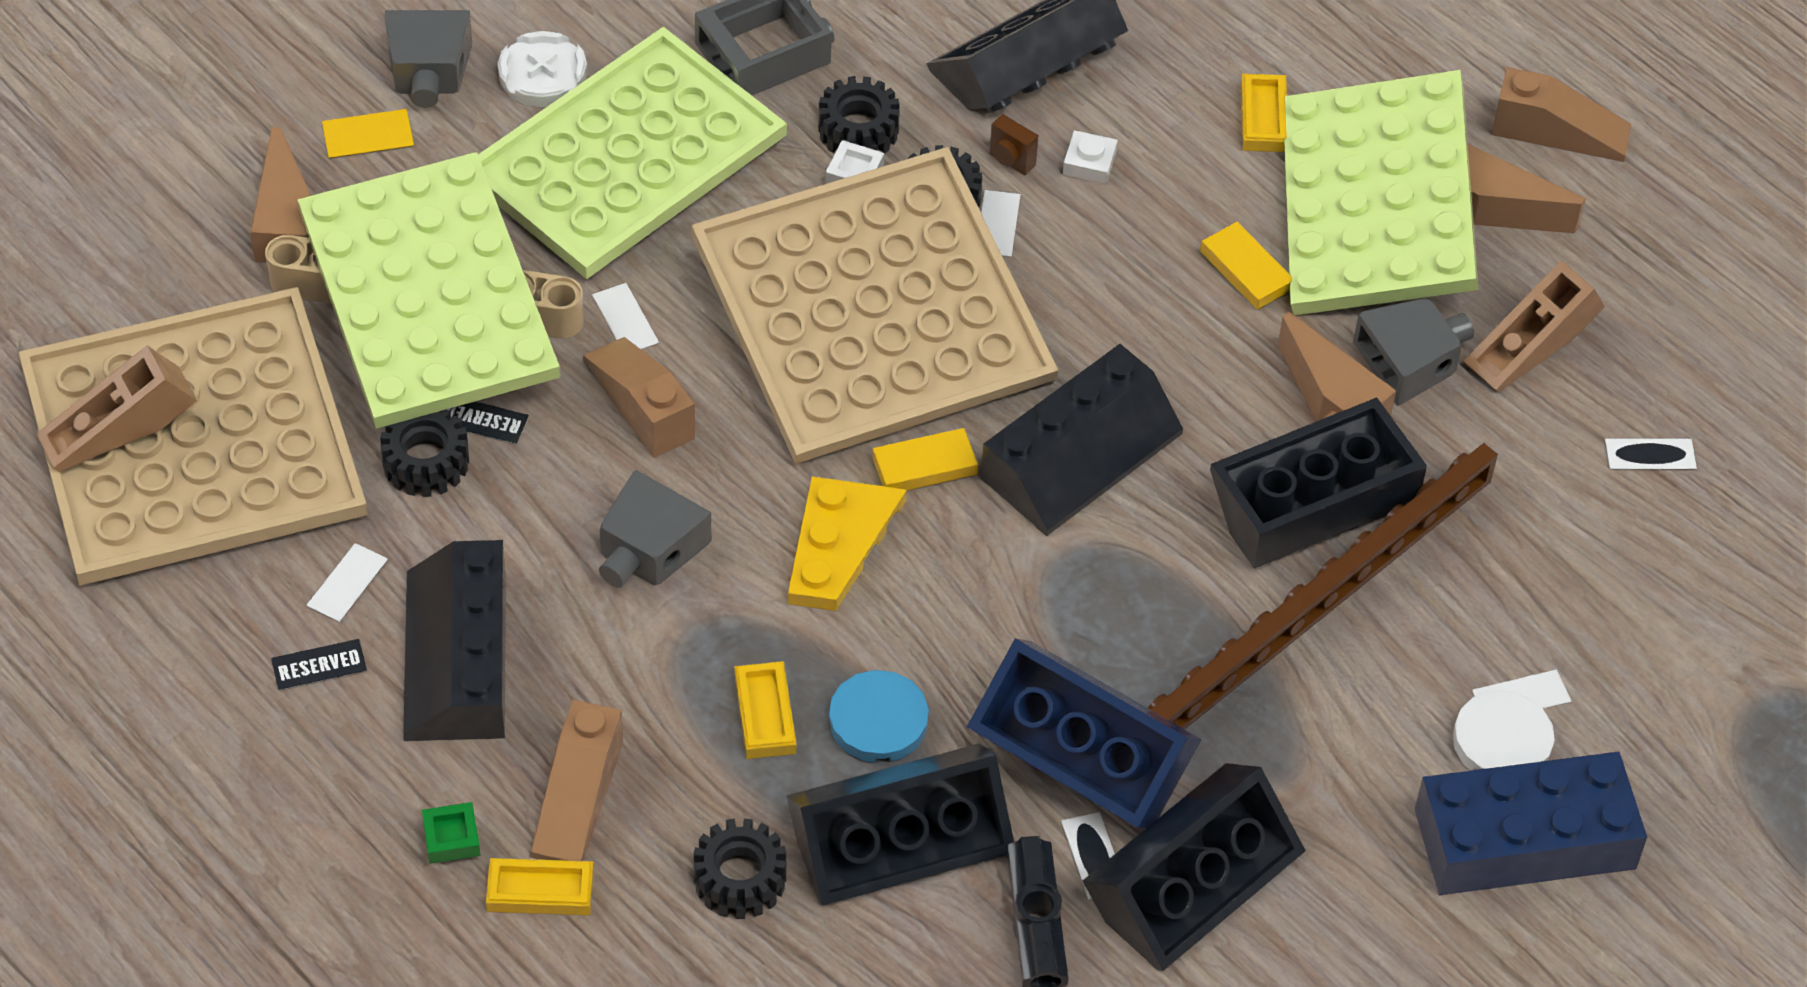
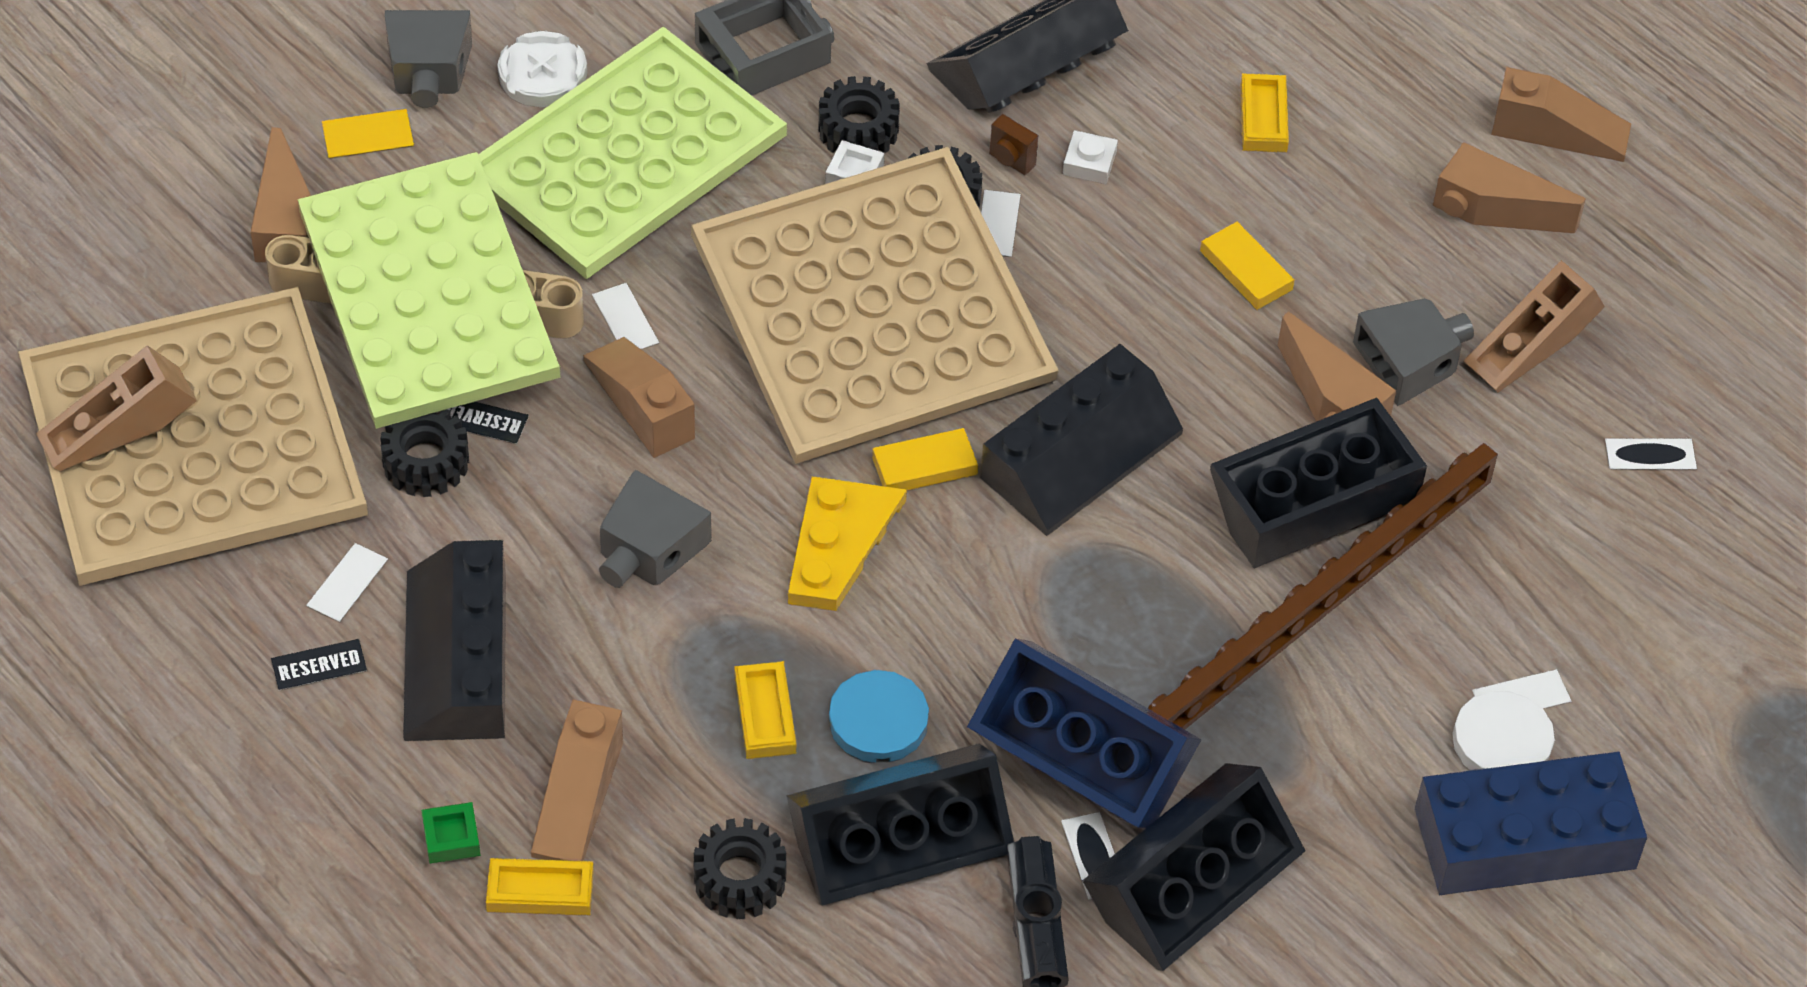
yellowish green plate [1284,70,1479,316] -> none

